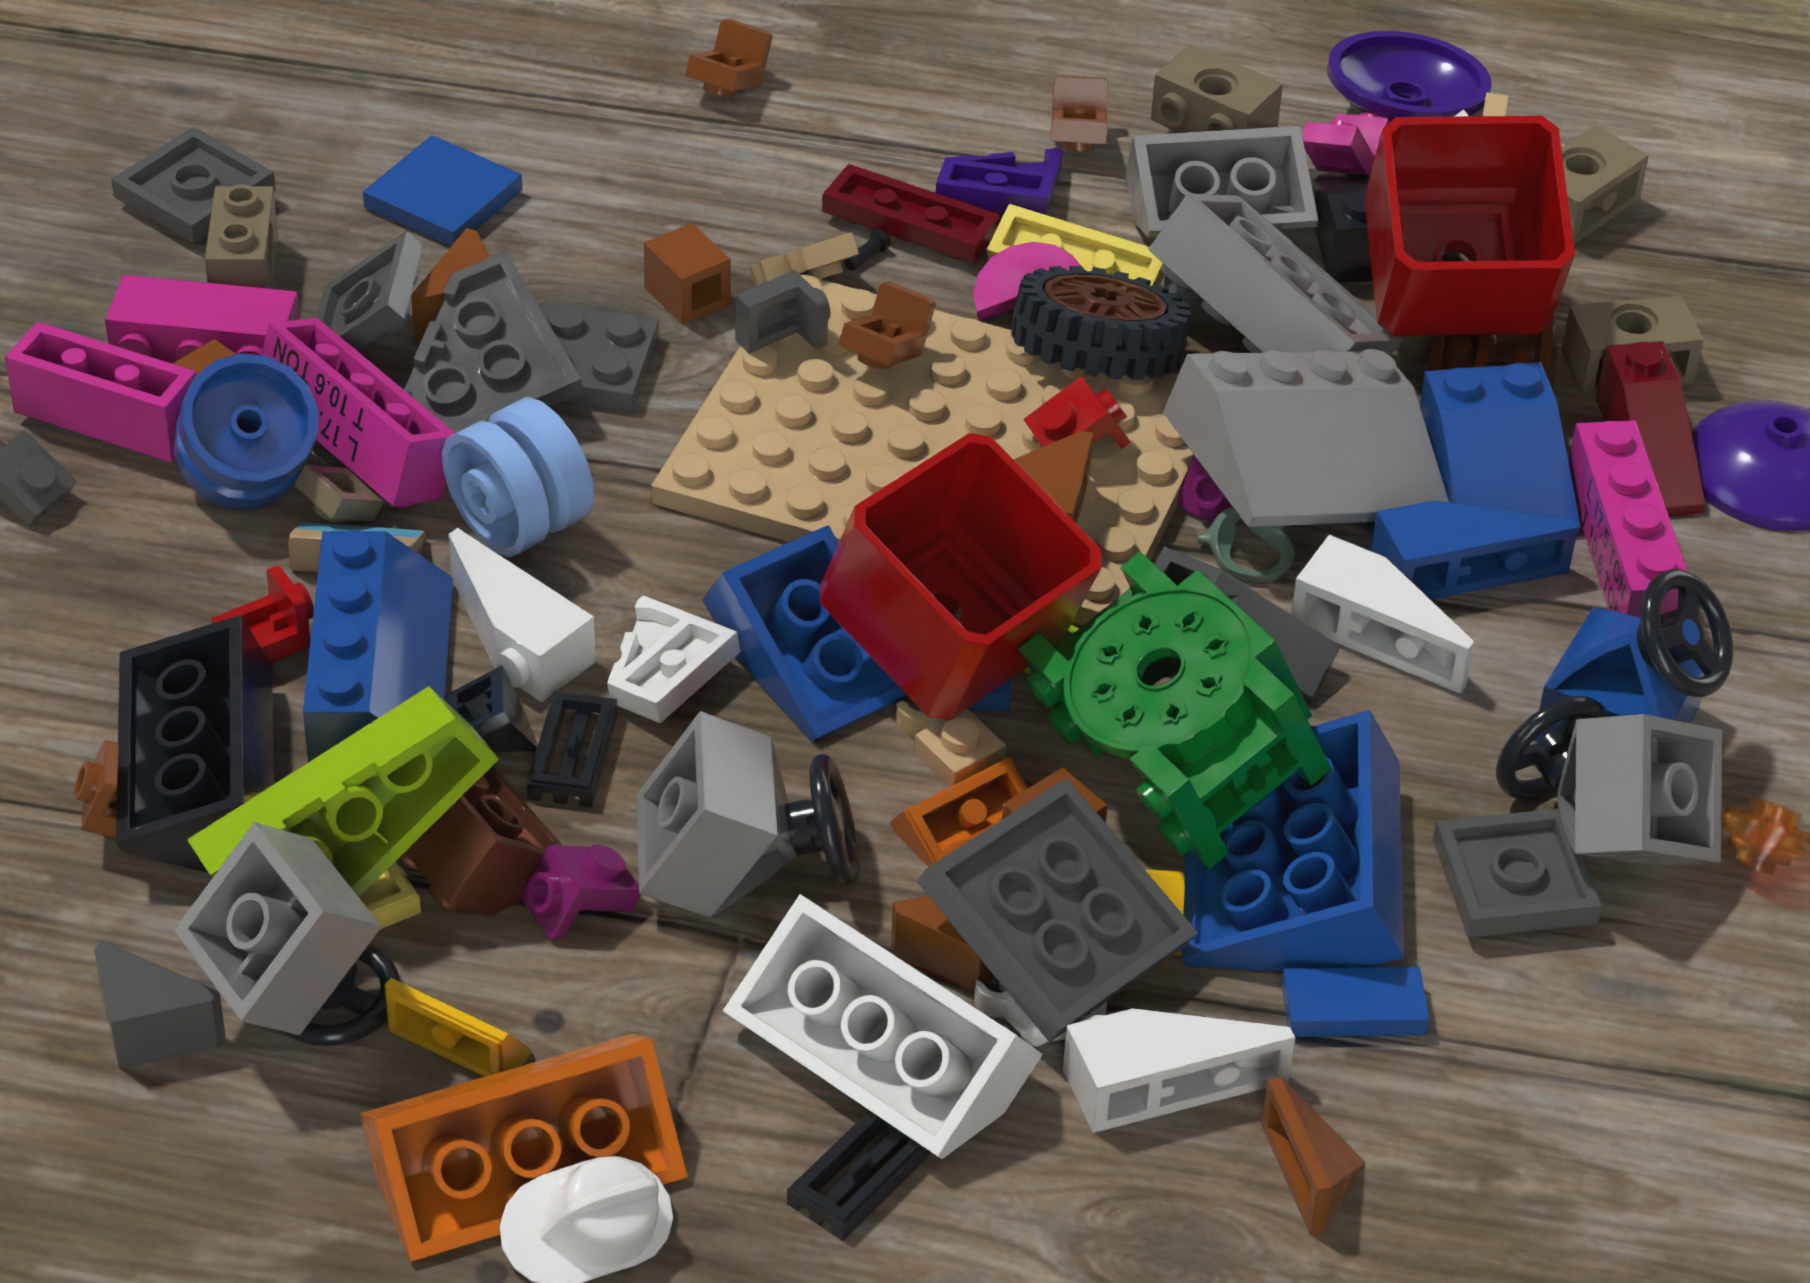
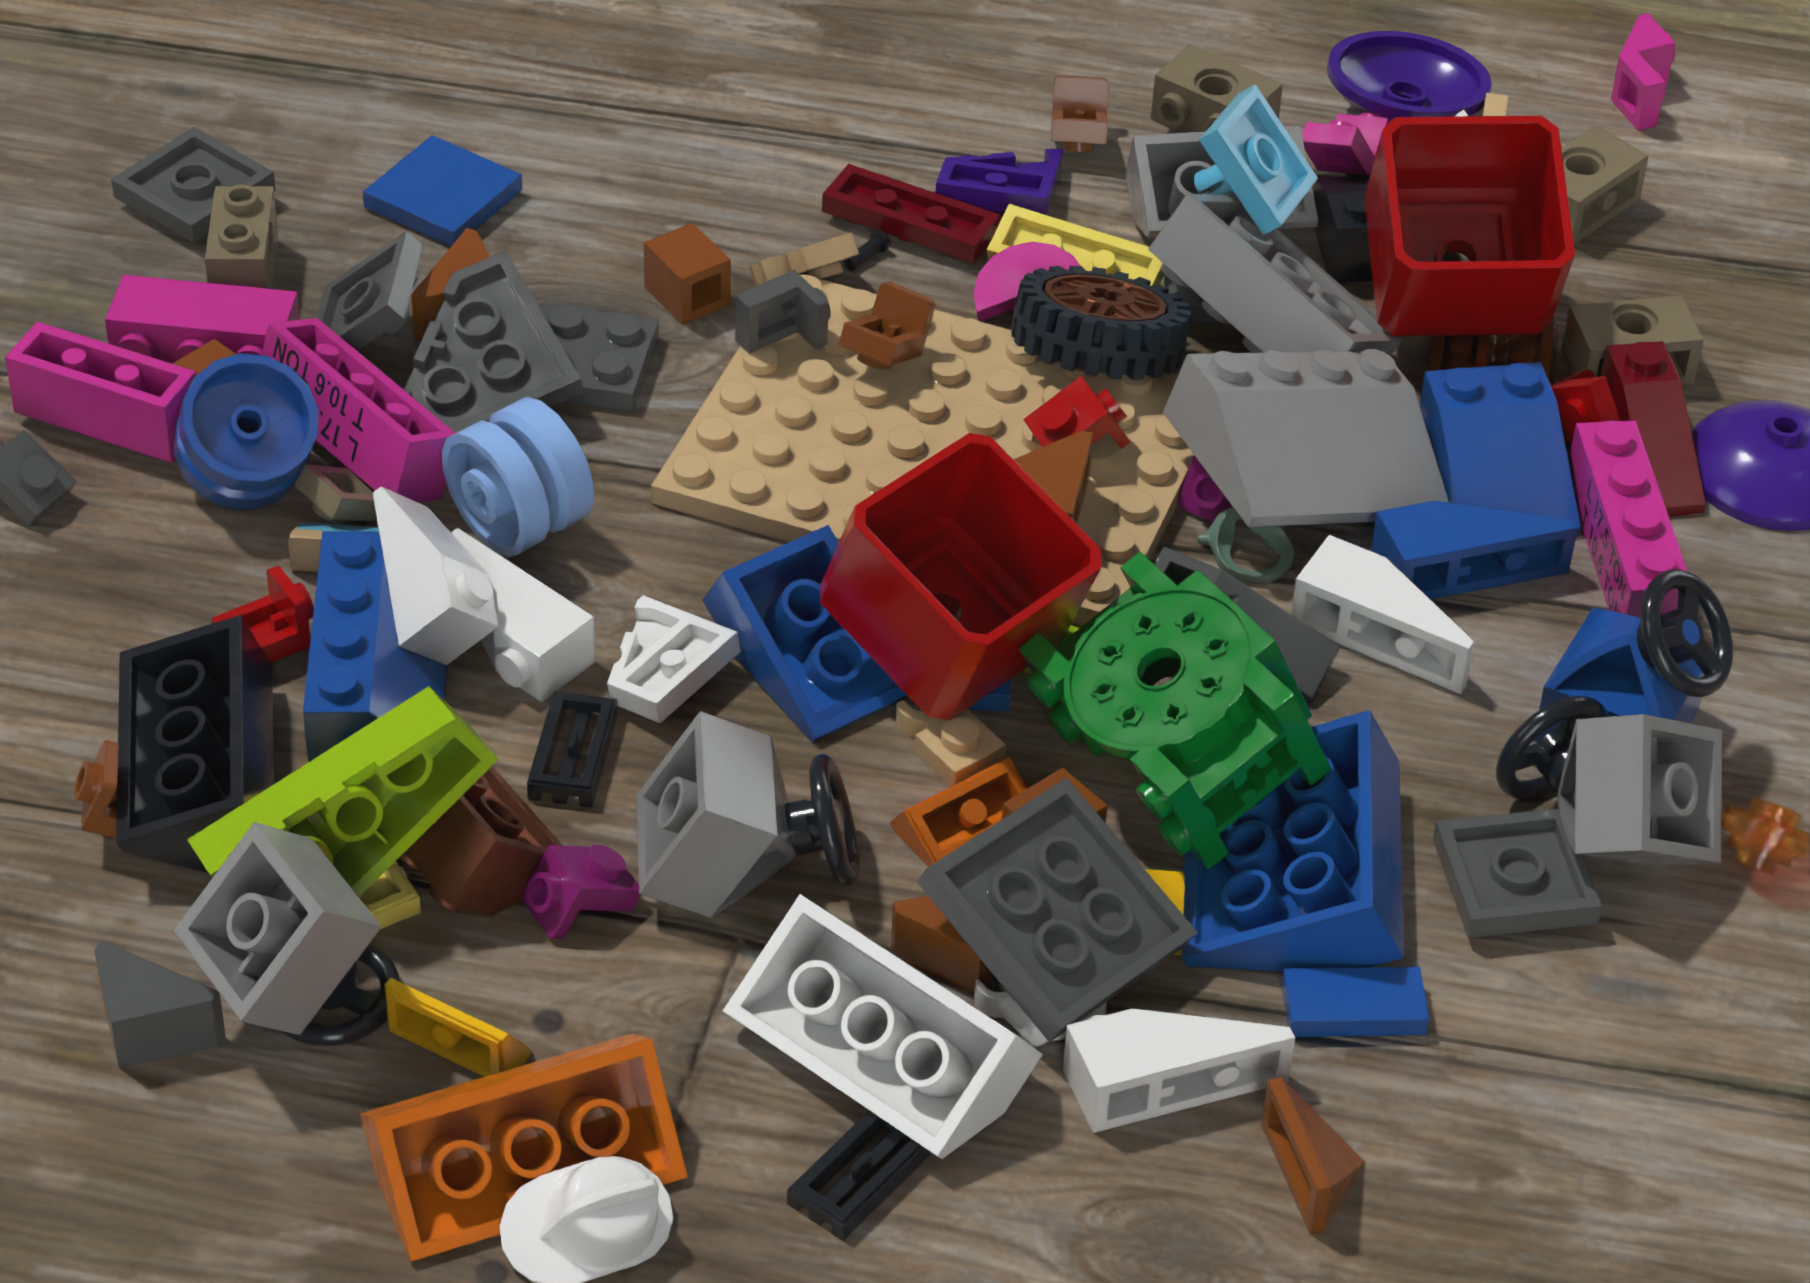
black slope [445,665,538,752] -> none
dark orange bracket [685,19,772,97] -> none
none -> white slope [373,487,499,665]
none -> medium azure tile [1194,84,1318,235]
none -> red bracket [1551,369,1621,445]
none -> dark pink slope [1611,13,1675,131]

